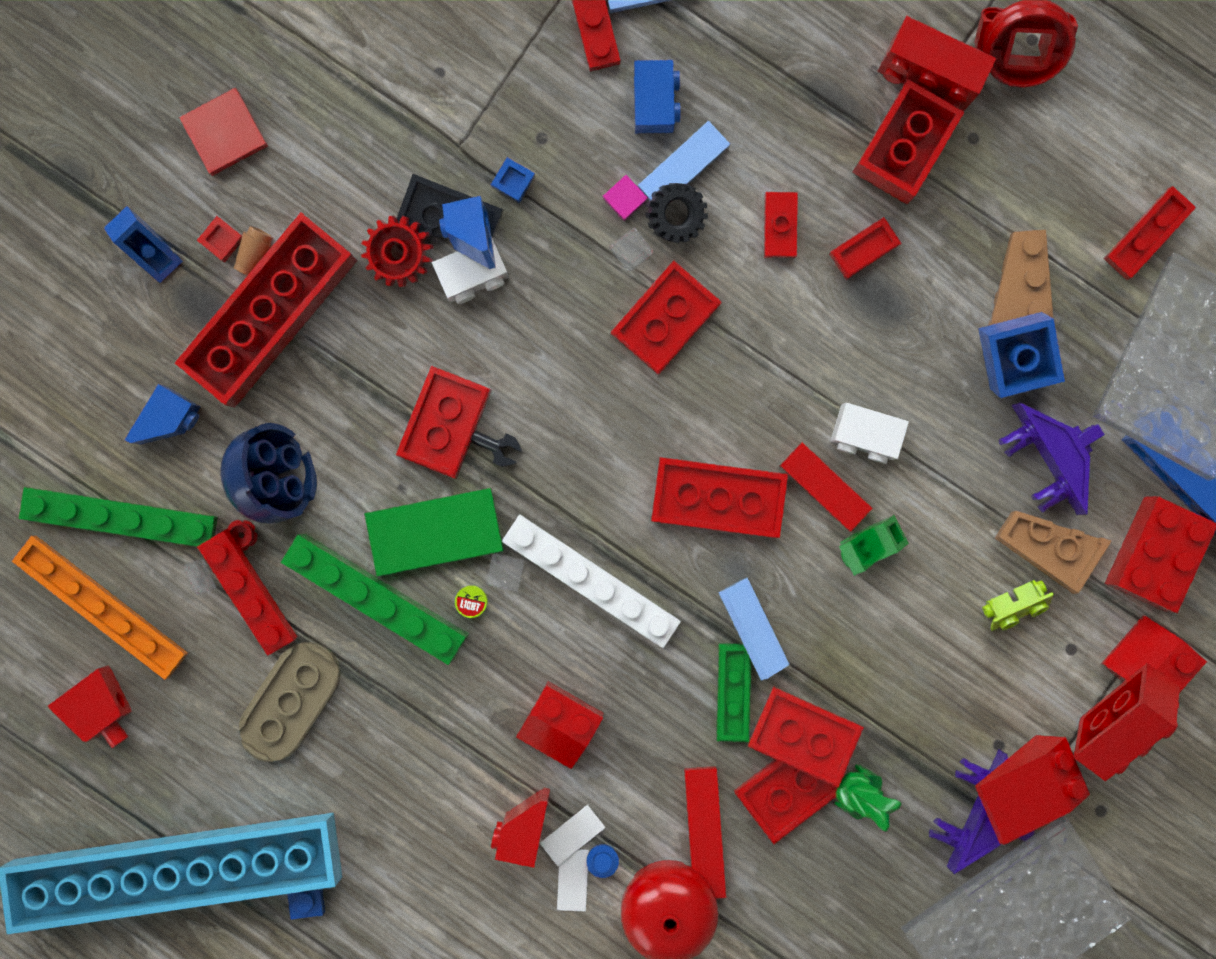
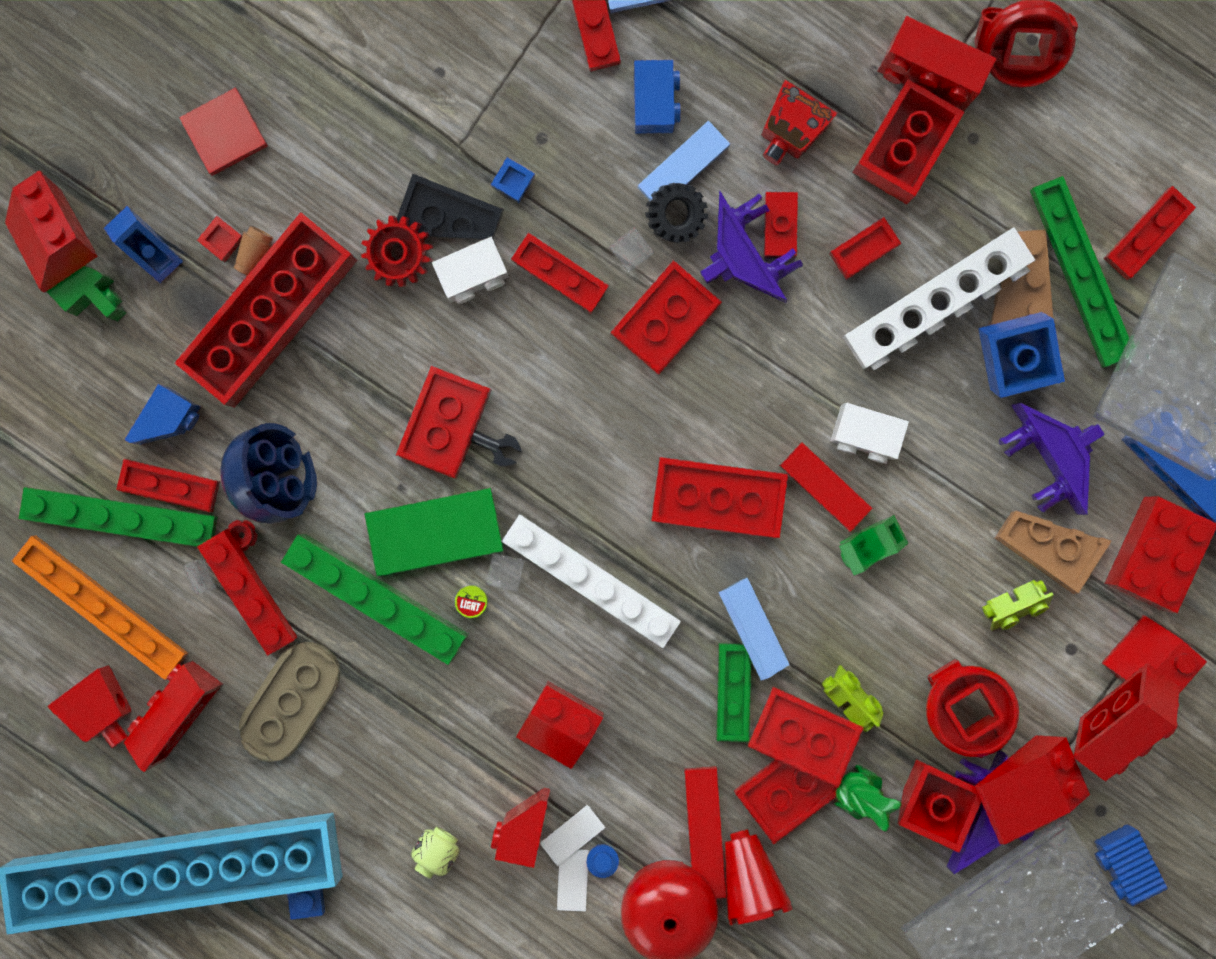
blue slope [439,196,496,269] -> none
dark pink tile [603,175,648,221] -> none
none -> red slope [5,170,98,293]
none -> green brick [46,266,127,322]
none -> red tile [116,459,220,512]
none -> red slope [124,661,223,772]
none -> yellowish green head [411,826,460,879]
none -> red plate [511,232,609,314]
none -> dark purple connector [700,190,803,303]
none -> red cone [725,829,793,925]
none -> red torso [761,80,837,165]
none -> lime hinge [821,665,884,732]
none -> white brick [843,227,1035,370]
none -> red slope [897,759,981,853]
none -> red piece [926,659,1019,759]
none -> green plate [1030,176,1136,368]
none -> blue brick [1094,824,1168,907]

